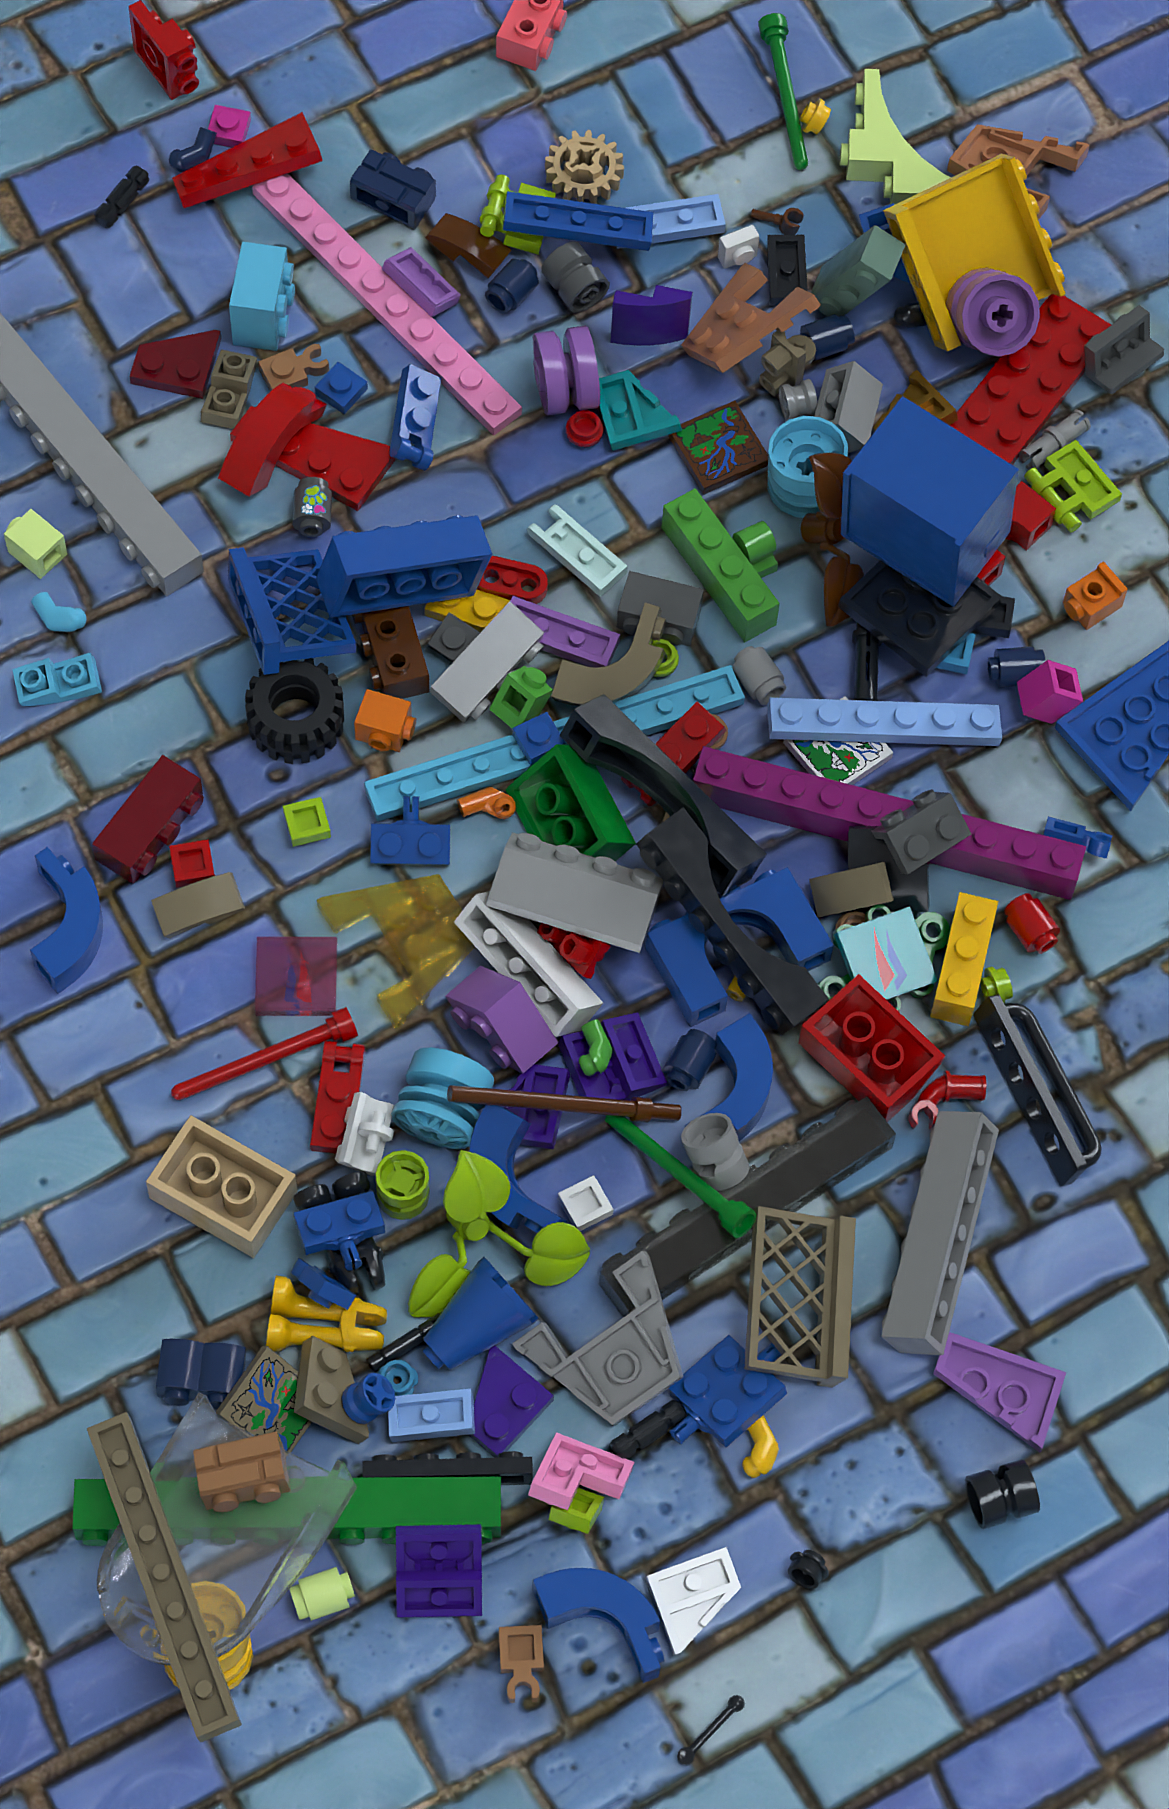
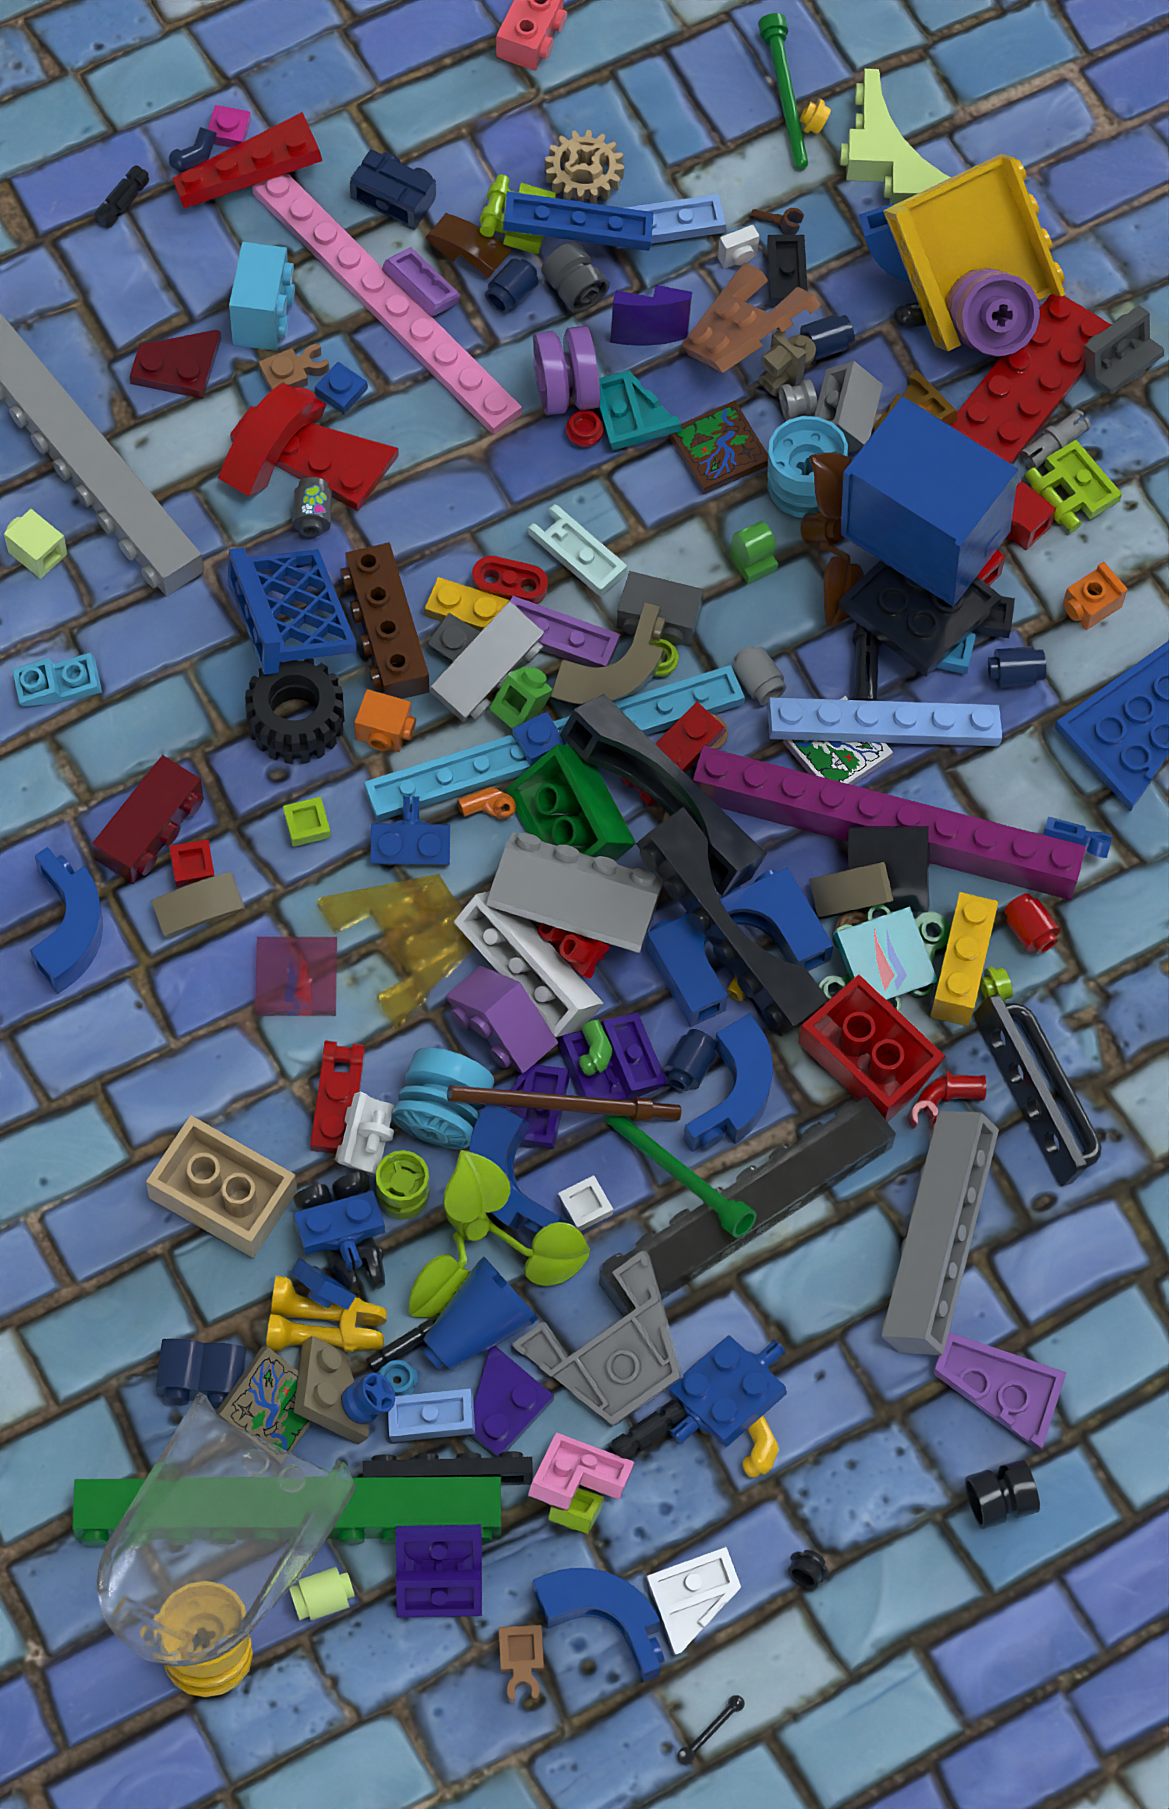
medium azure arm [31,592,87,632] -> none
dark tan plate [87,1412,242,1743] -> none
red plate [128,0,199,100] -> none
red piece [171,1007,358,1100] -> none
medium nougat brick [193,1431,291,1512] -> none
dark tan slope [201,349,257,429] -> none
blue brick [316,515,492,618] -> none
blue plate [390,364,441,471] -> none
bright green brick [661,488,780,643] -> none
light grey wheel [681,1113,750,1191] -> none
dark tan fence [744,1206,856,1388] -> none
sand green brick [811,225,906,317] -> none
dark grey bracket [871,789,971,874] -> none
nougat wing [947,124,1090,220] -> none
dark pink brick [1017,660,1083,724] -> none

